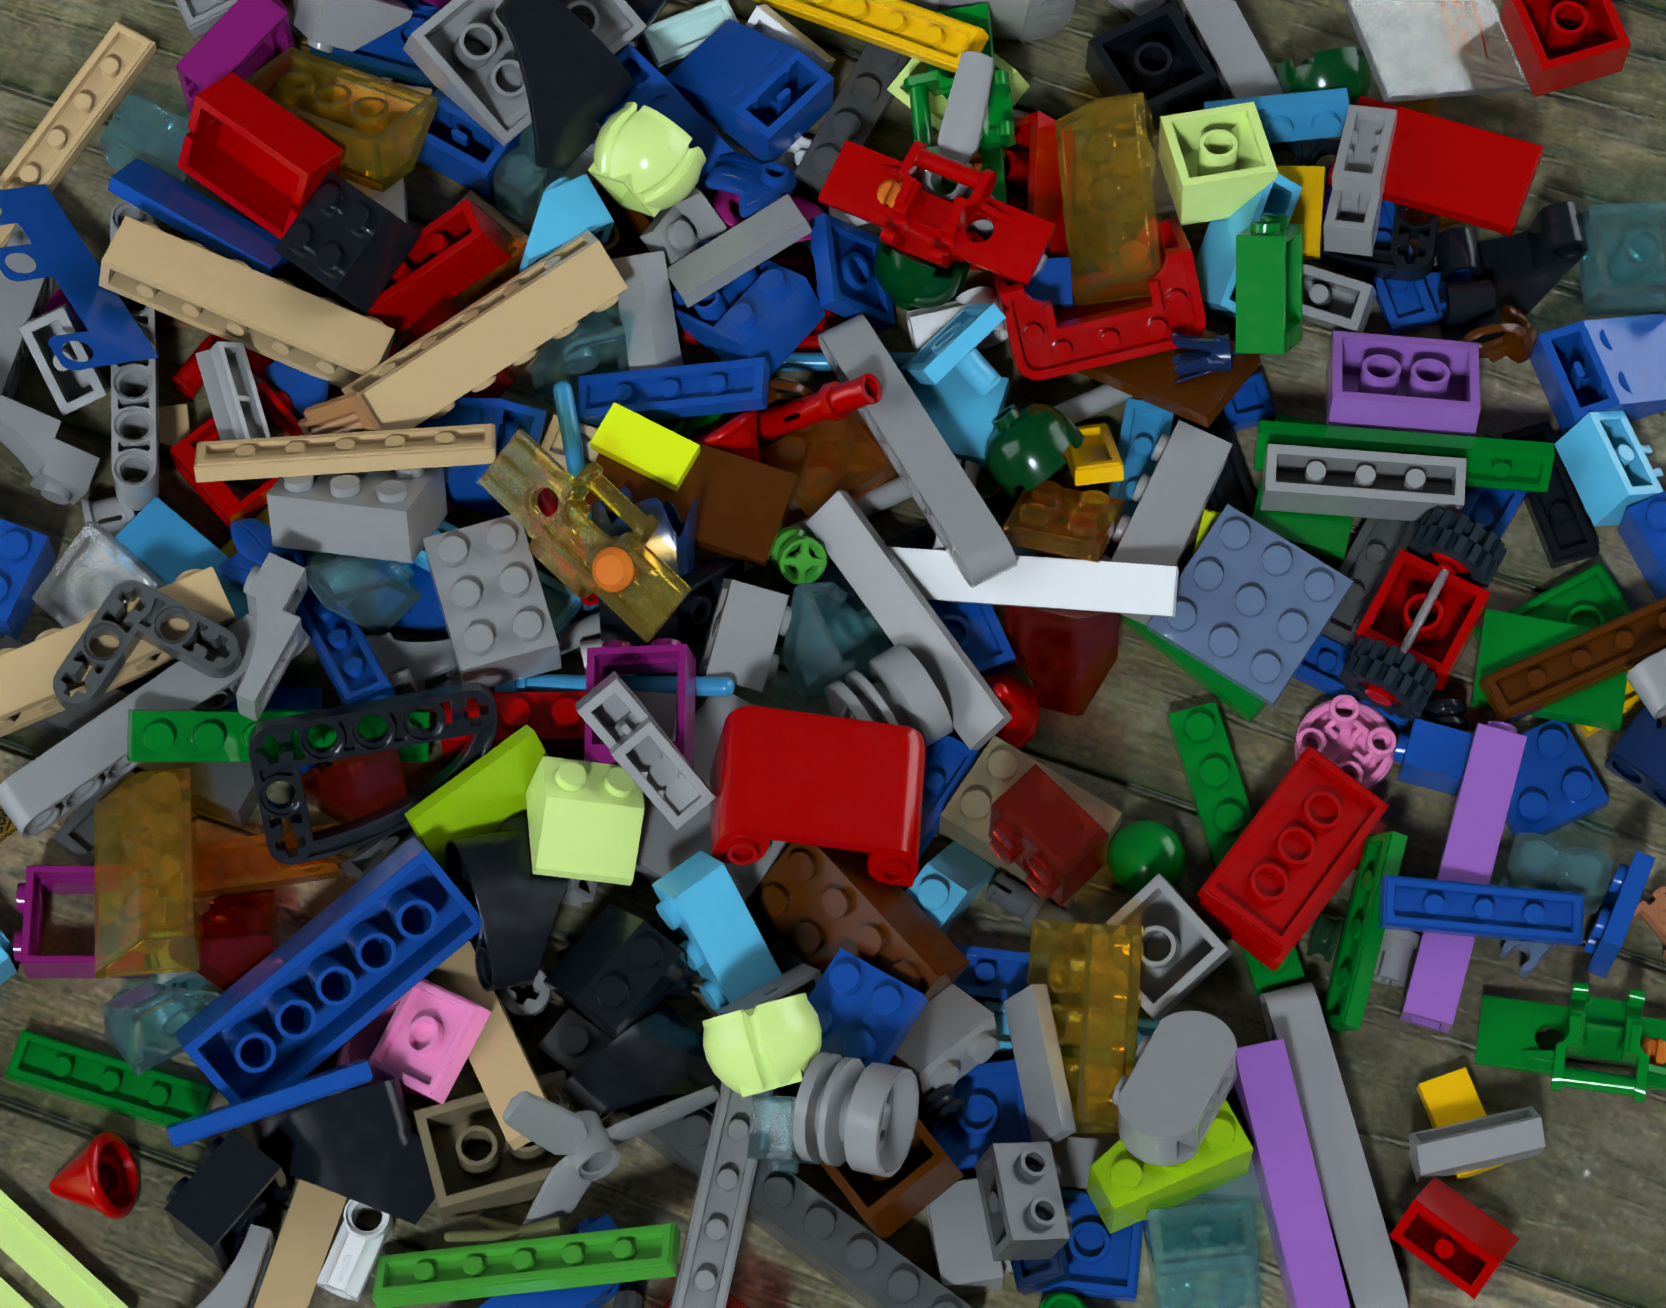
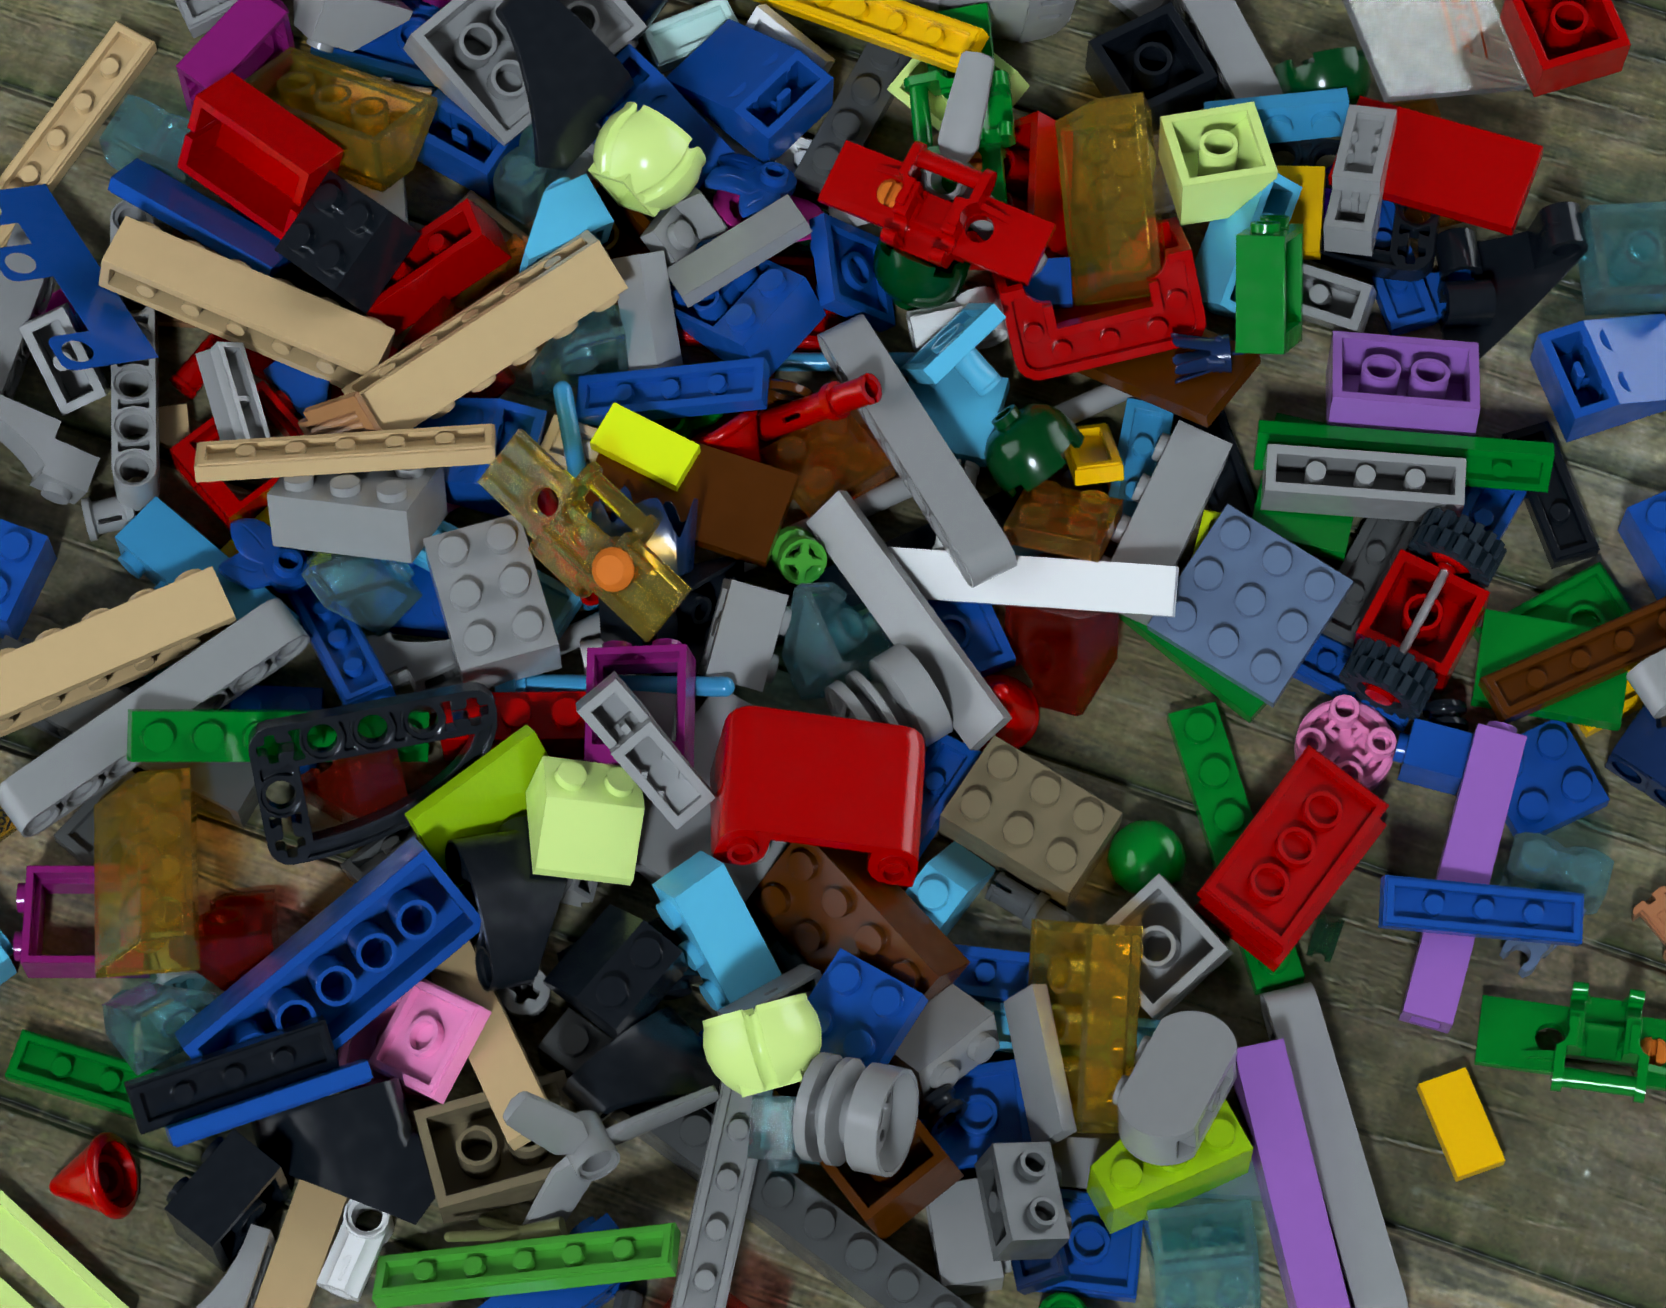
clear plate [32,521,166,628] -> none
dark grey beam [53,580,242,713] -> none
clear orange plate [182,824,340,900] -> none
light grey slope [236,552,308,722] -> none
clear red brick [988,764,1109,907] -> none
blue tile [1224,372,1276,432] -> none
green tile [1322,831,1408,1033] -> none
light grey bush [1372,929,1421,987] -> none
red brick [1389,1176,1520,1299] -> none
light grey piece [1408,1106,1546,1183] -> none
reddish brown piece [1461,305,1538,364] -> none
medium azure brick [1554,410,1664,527] -> none
blue plate [1583,850,1656,978] -> none
none -> black tile [123,1015,340,1135]

